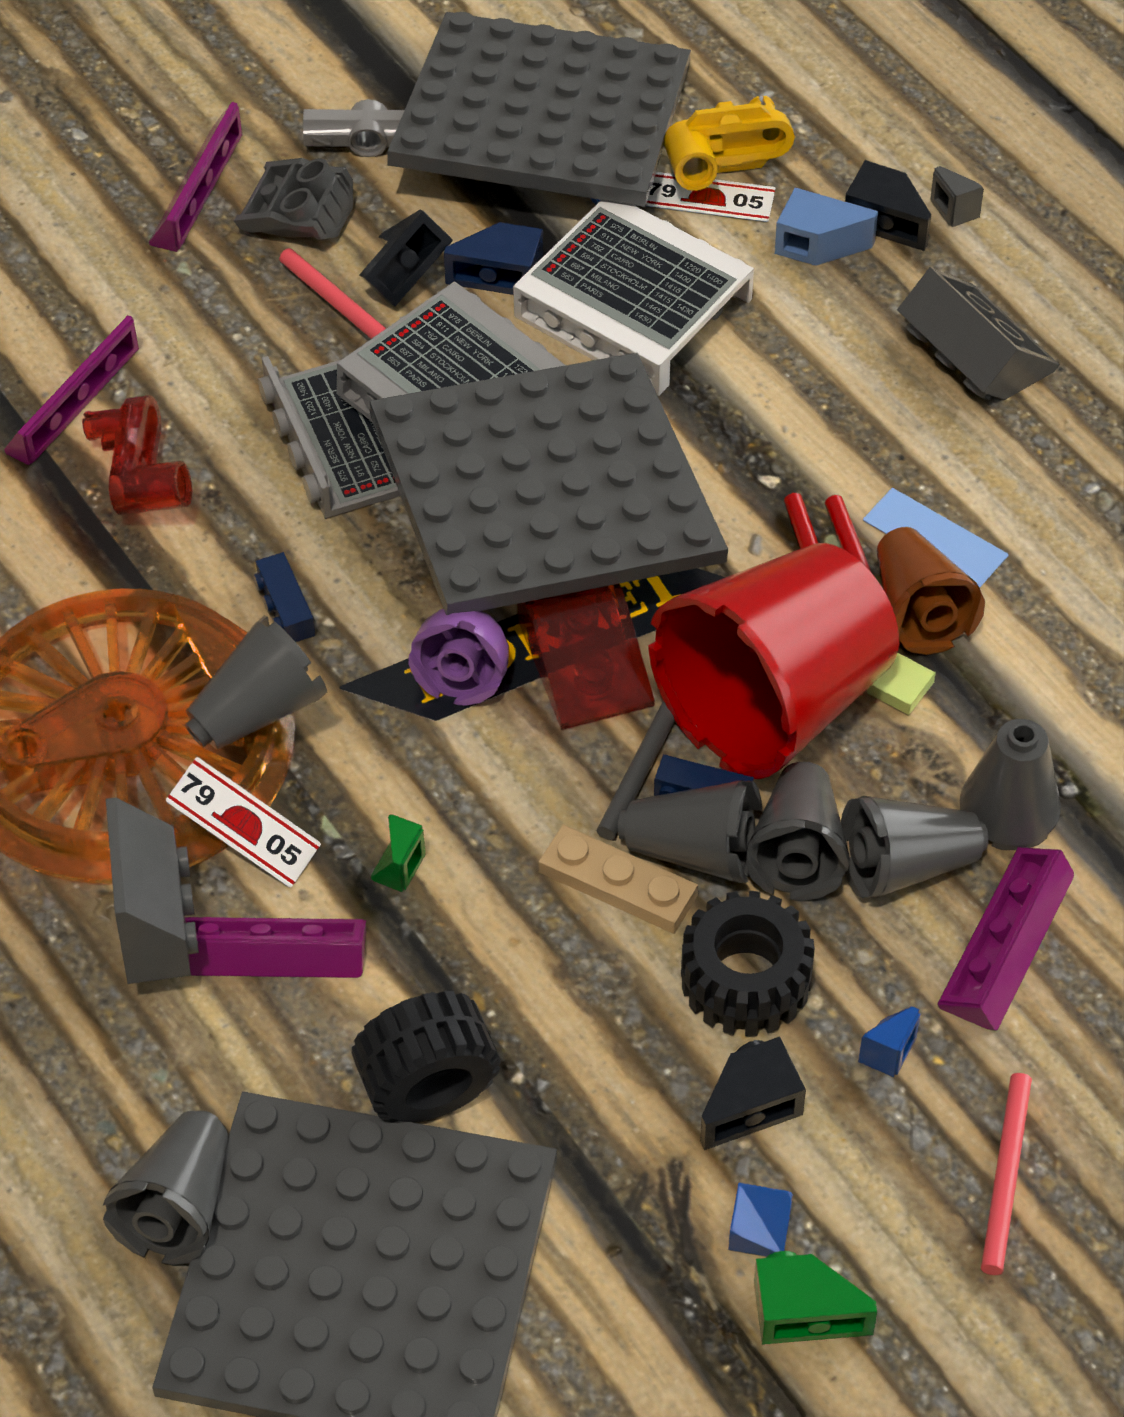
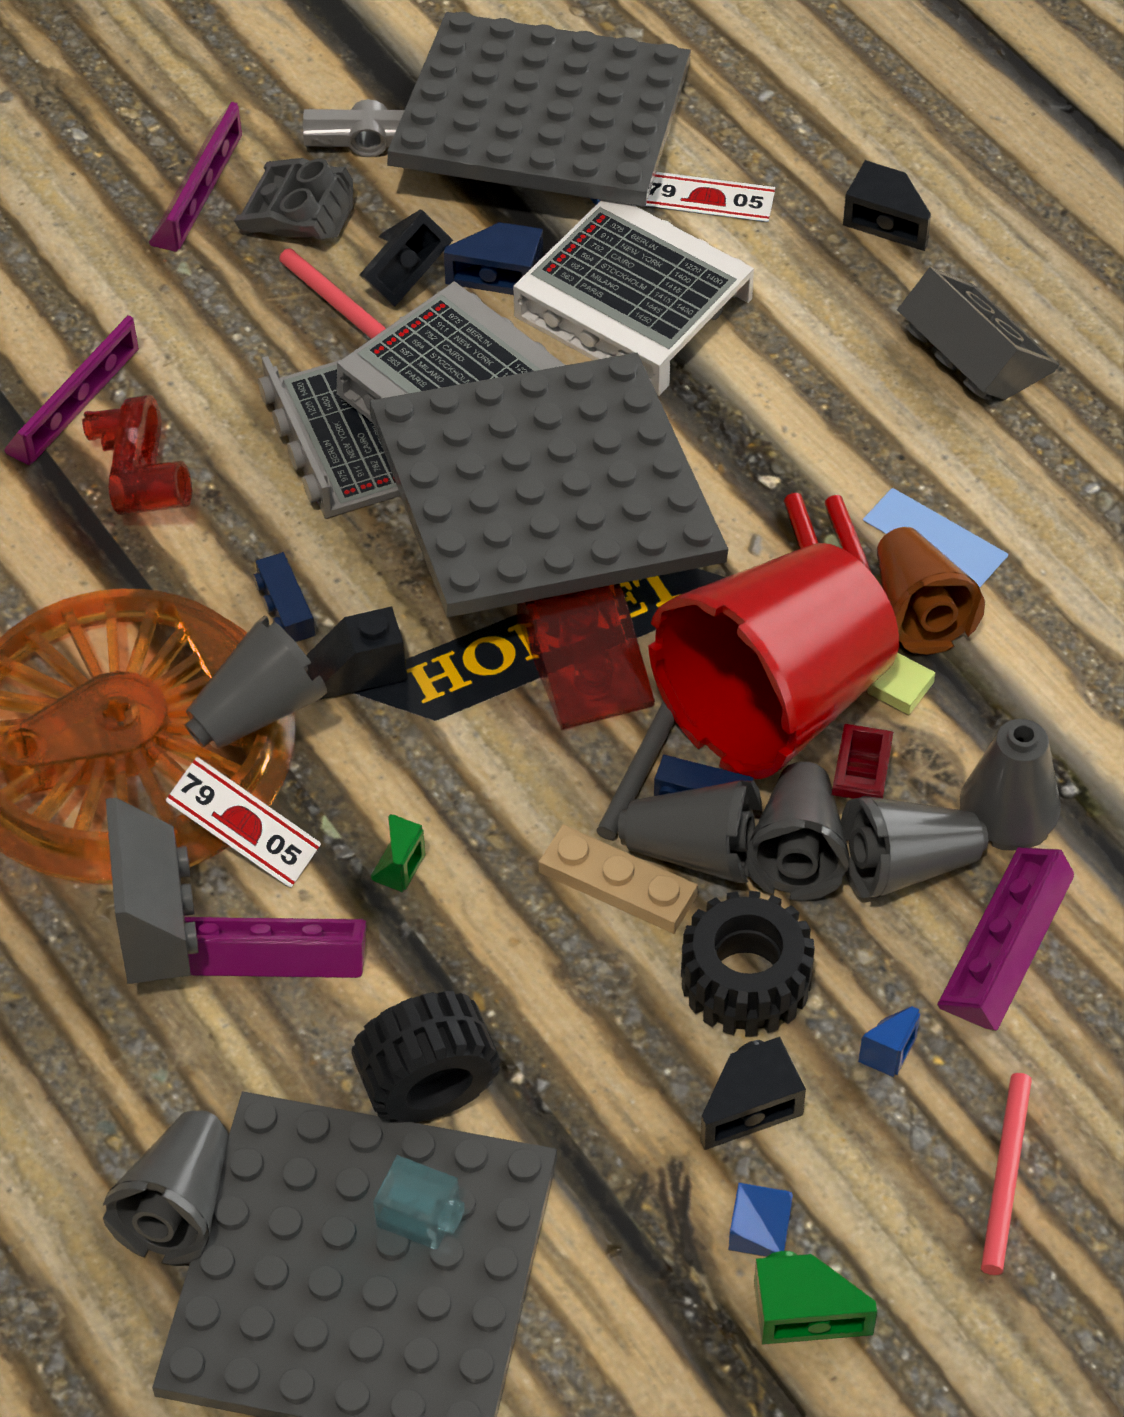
medium lavender cylinder [408,609,509,706] -> none
yellow piece [664,96,795,191] -> none
medium blue slope [774,188,878,266] -> none
dark grey slope [930,166,984,227] -> none
none -> black slope [306,606,408,700]
none -> clear light blue brick [373,1155,465,1250]
none -> dark red slope [831,724,894,799]

